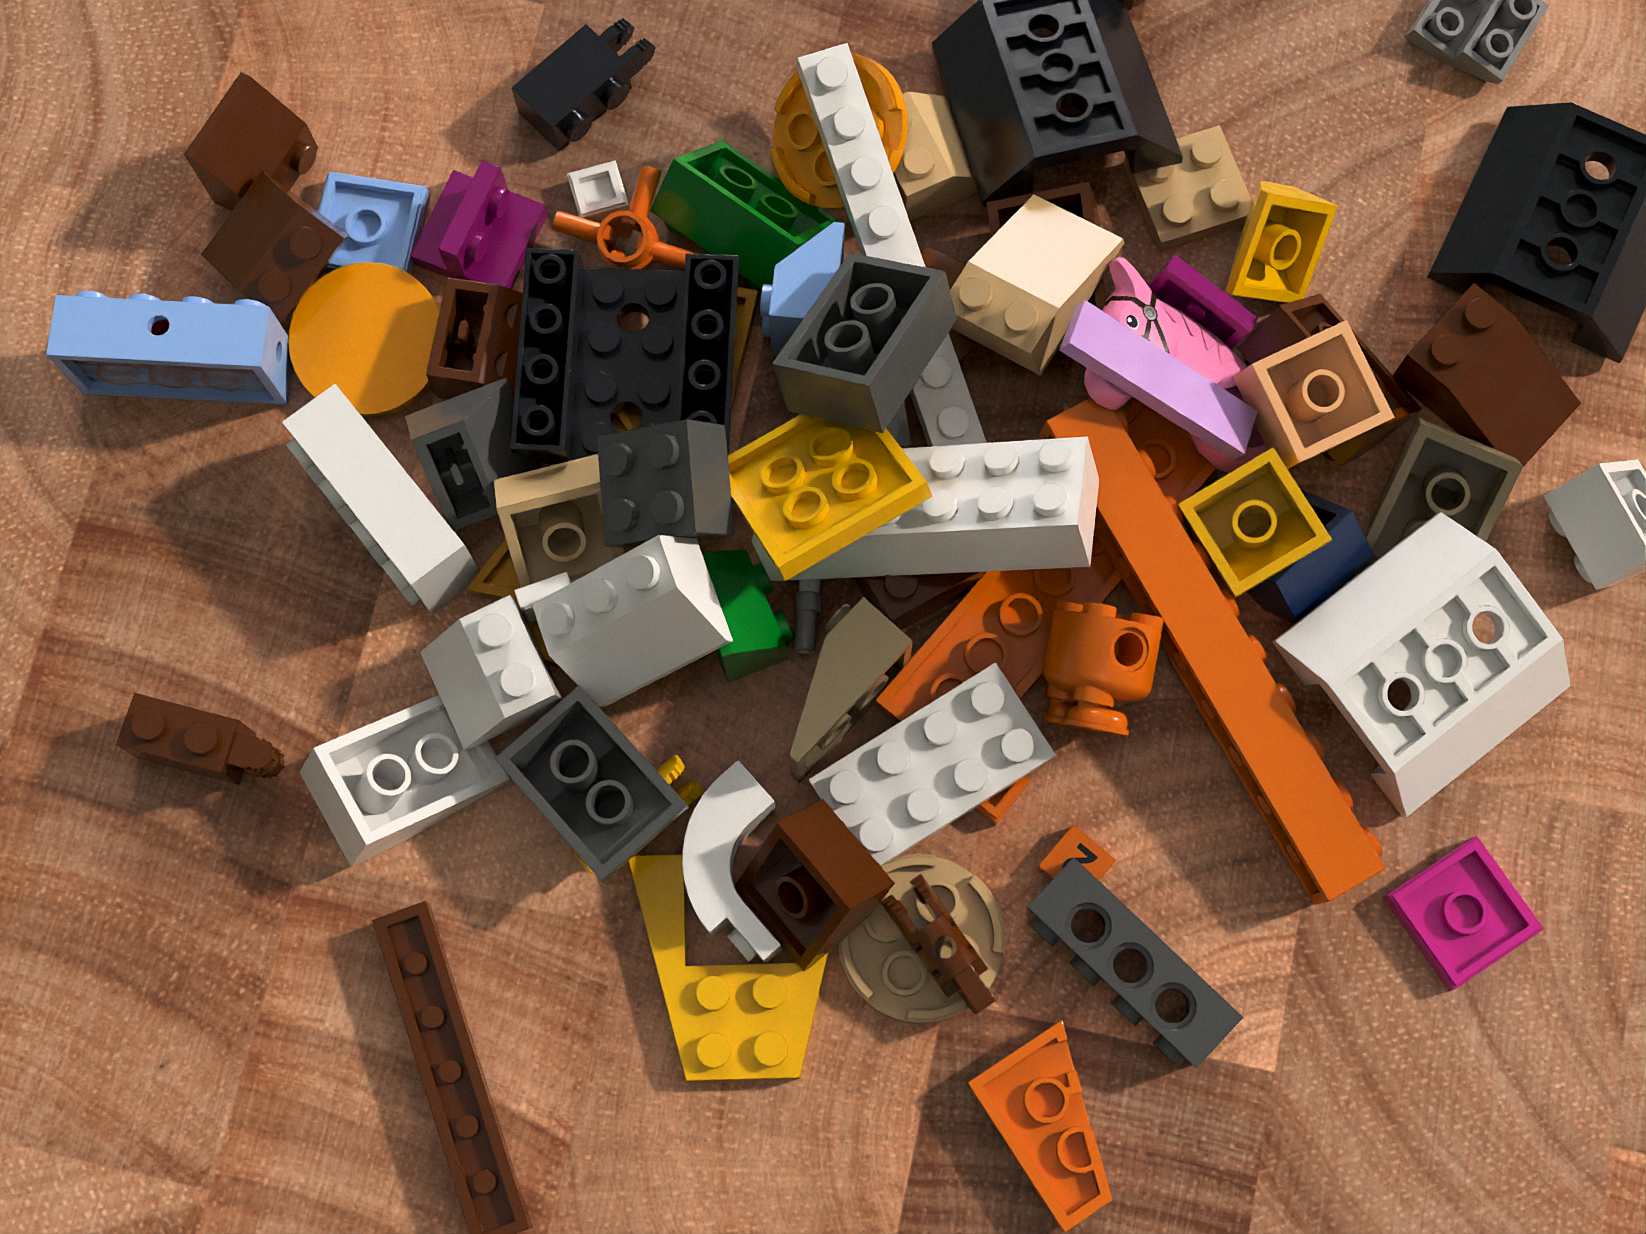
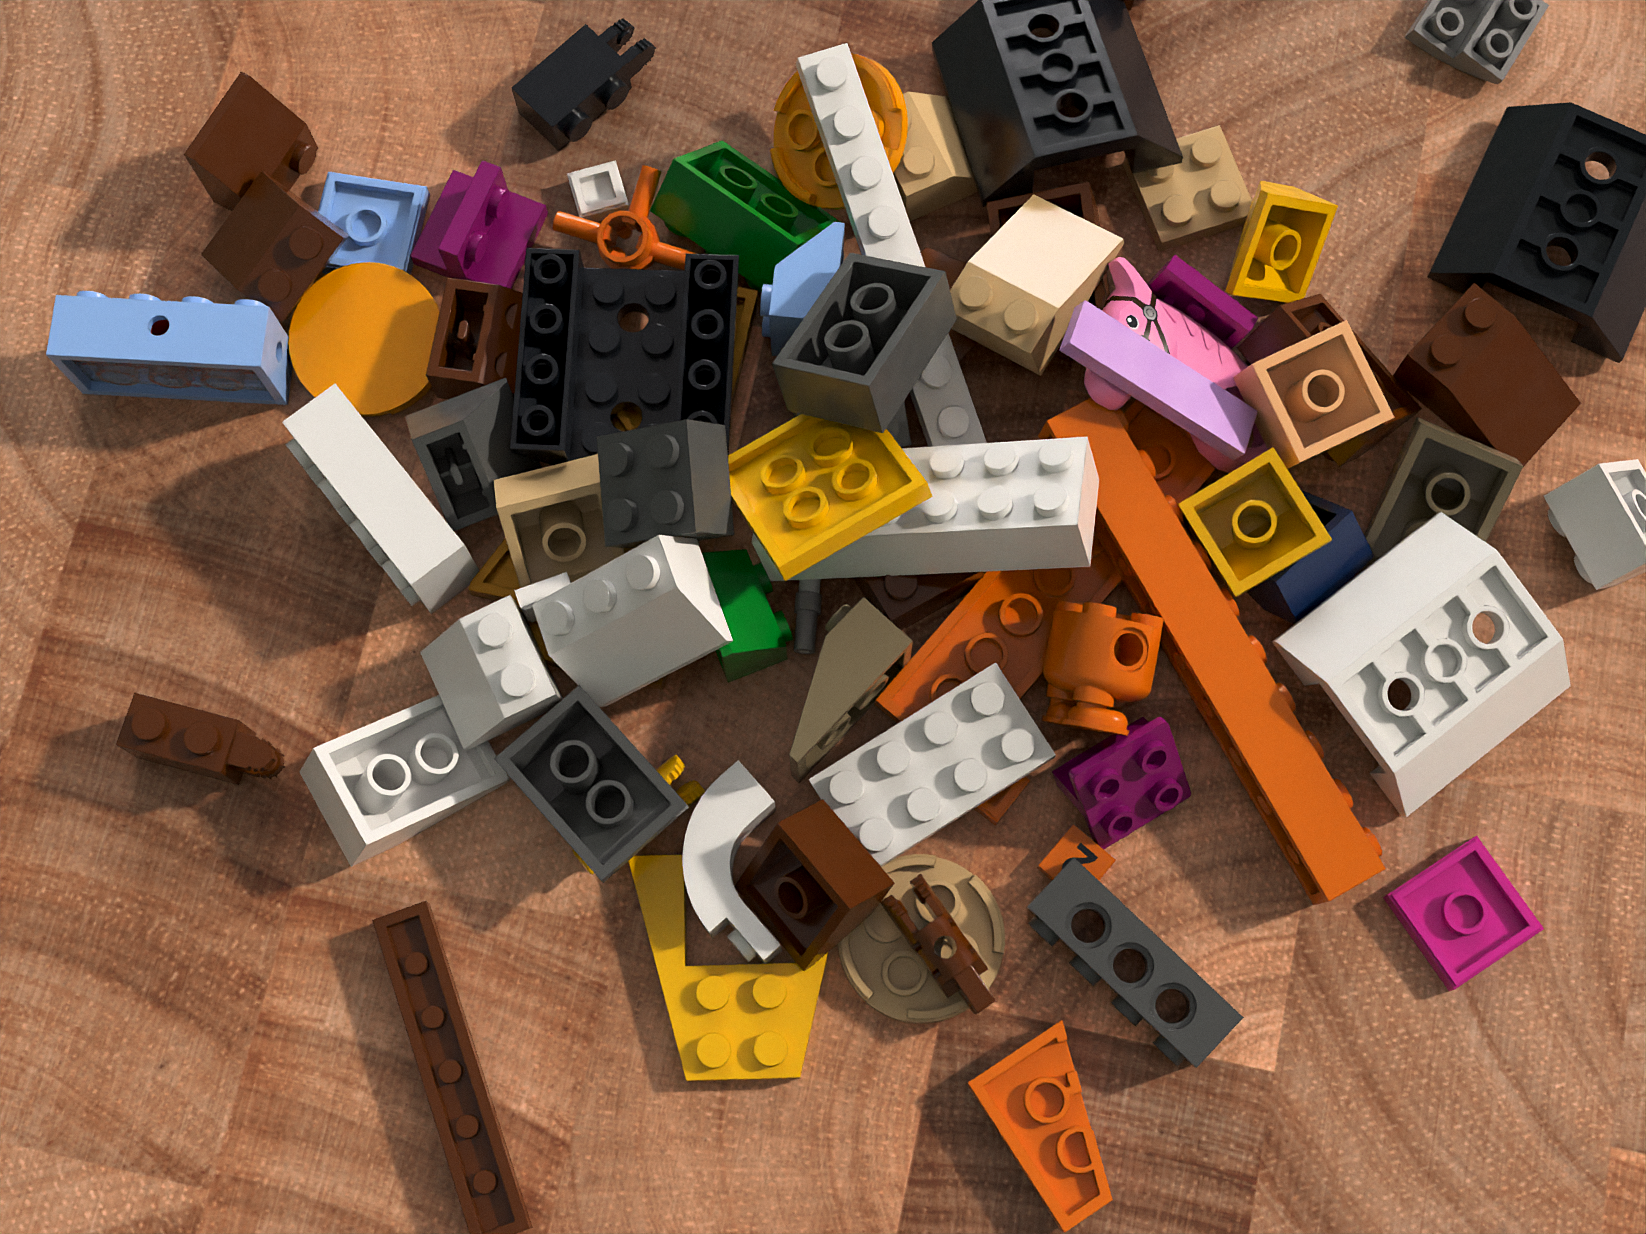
none -> magenta bracket [1052,717,1191,849]

